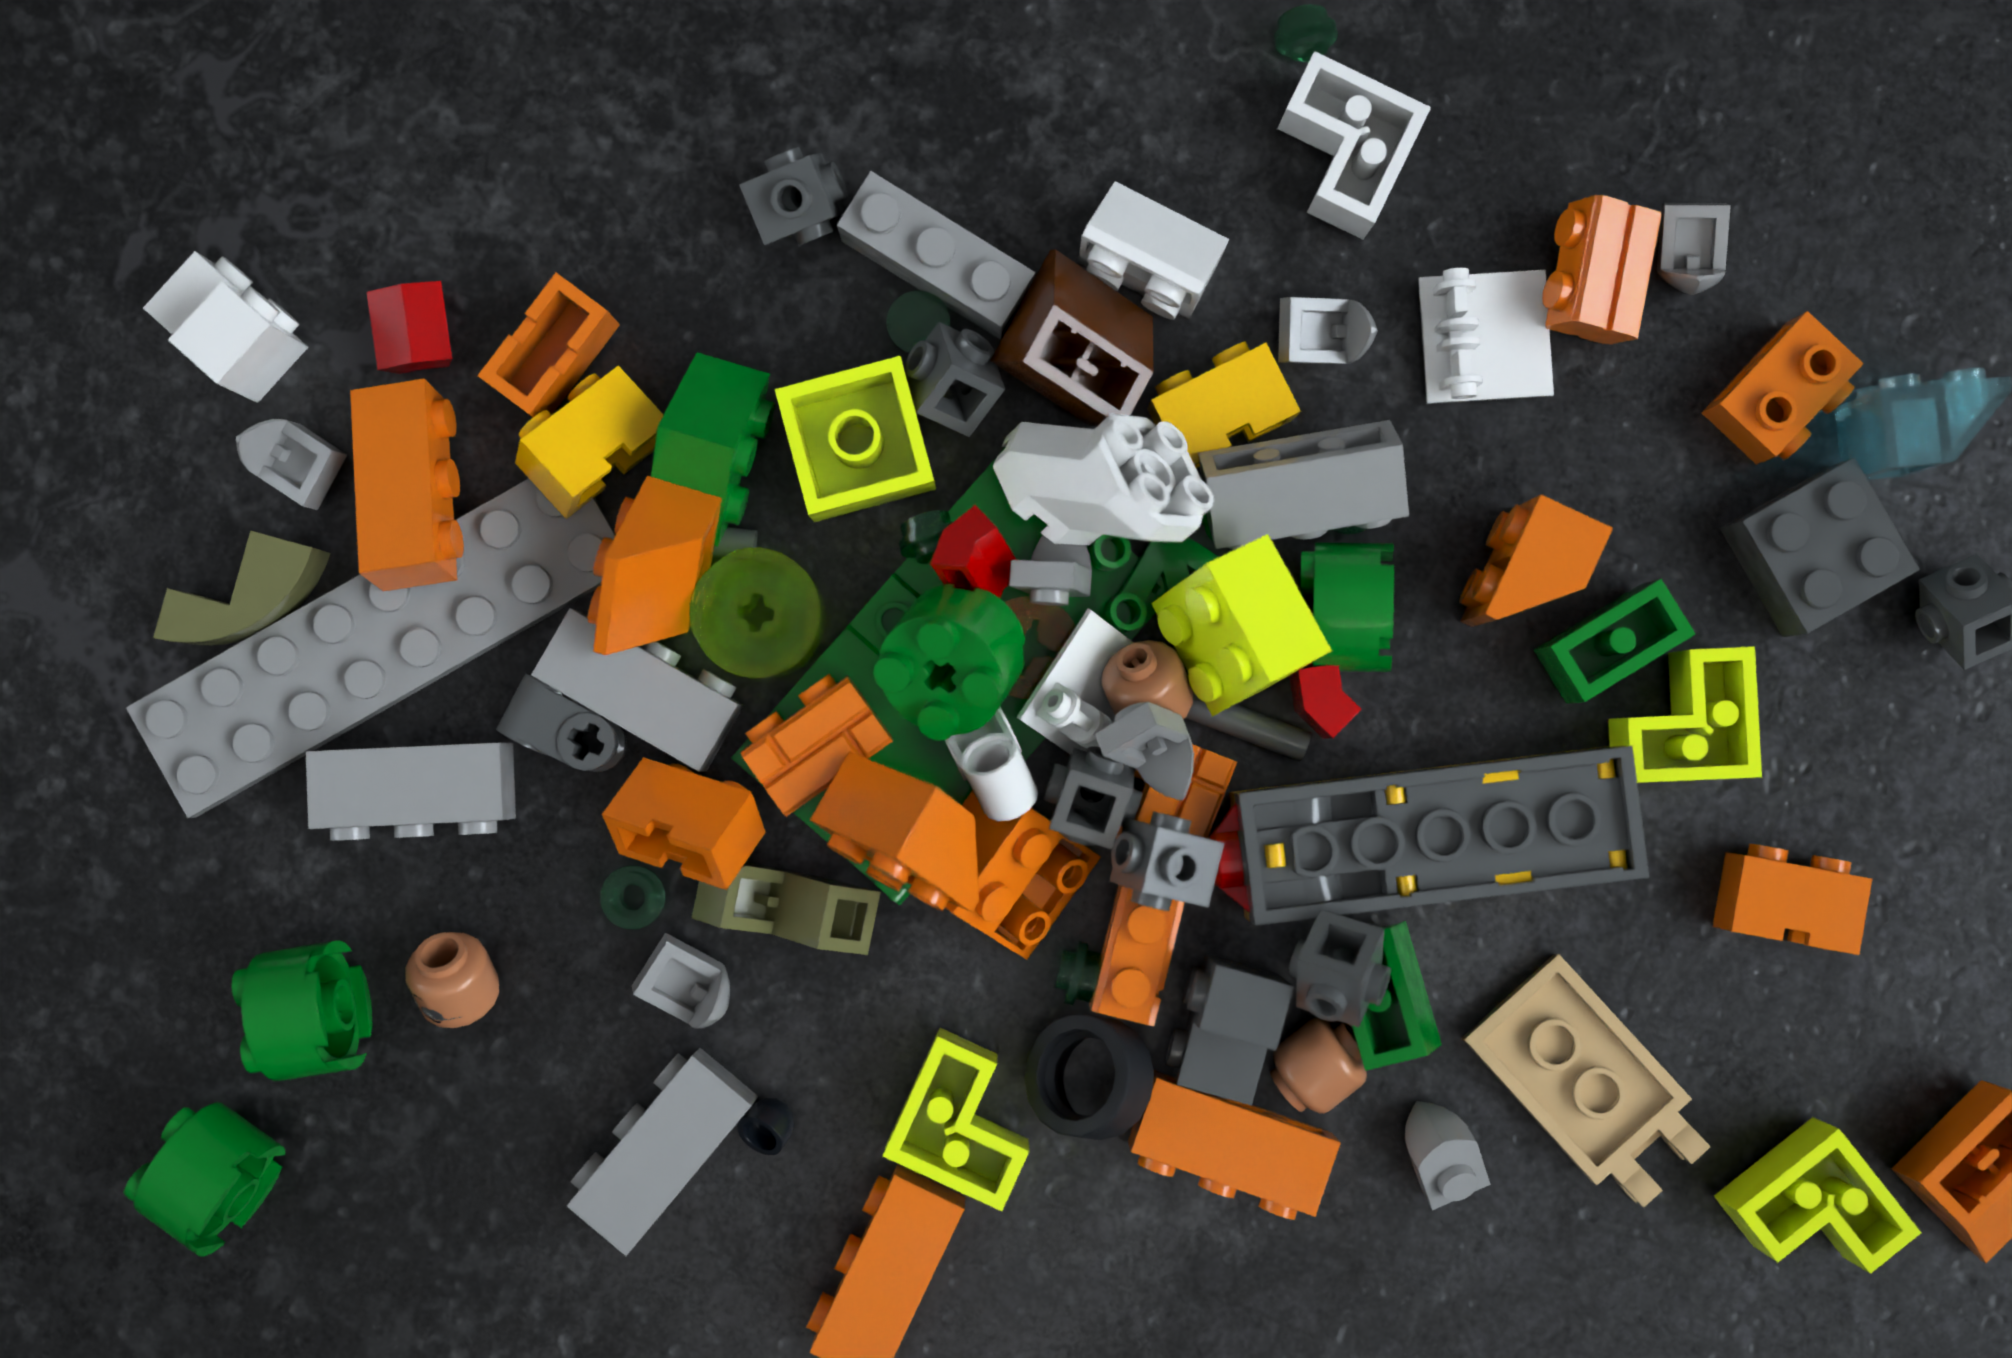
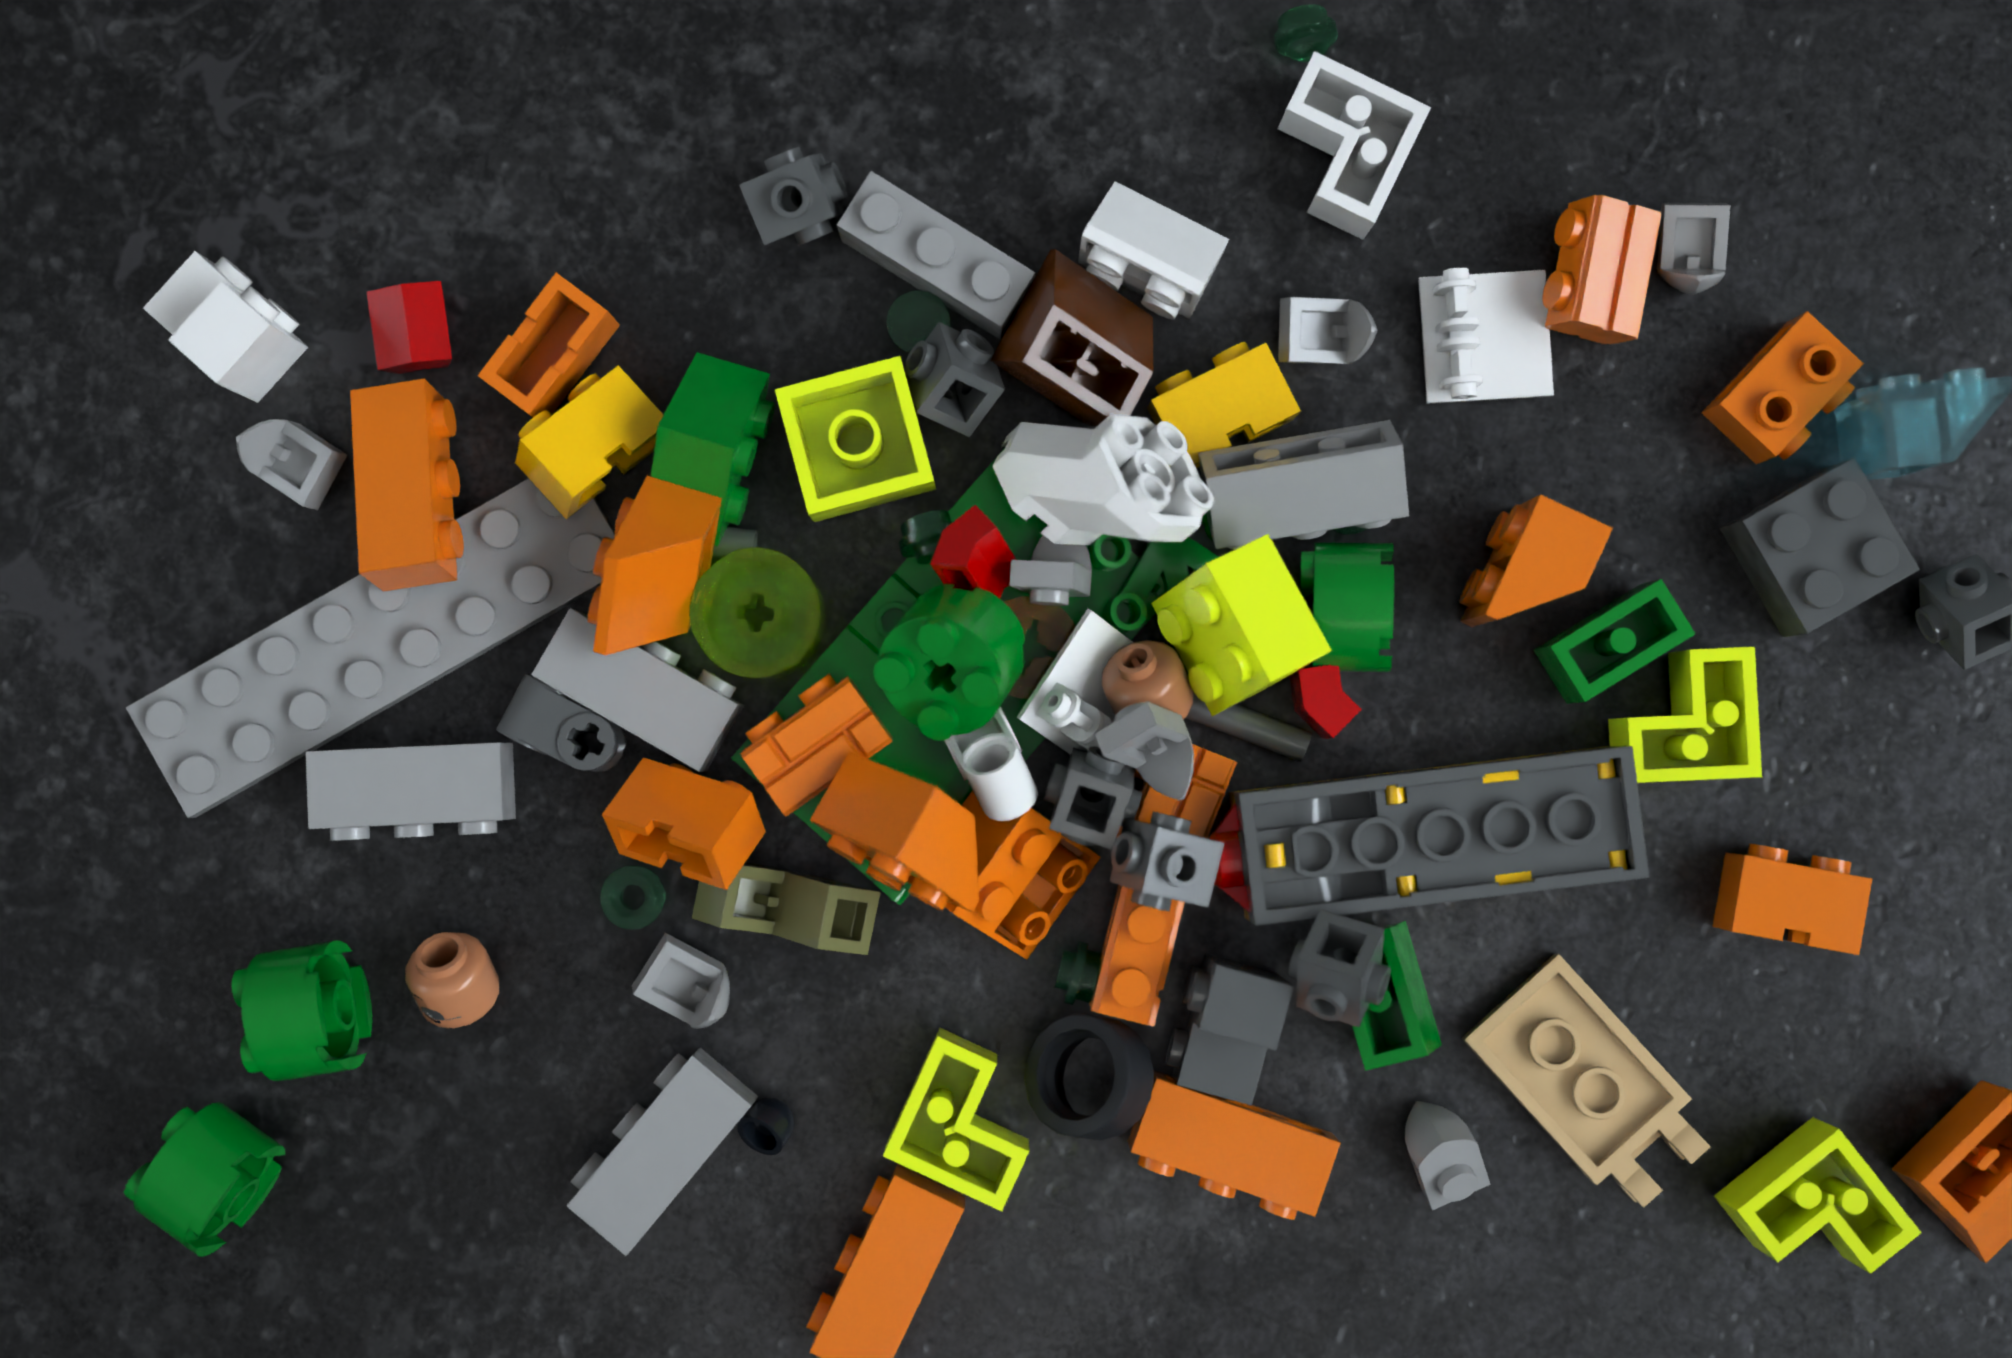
olive brick [153,531,331,645] -> none
nougat head [1270,1017,1367,1114] -> none

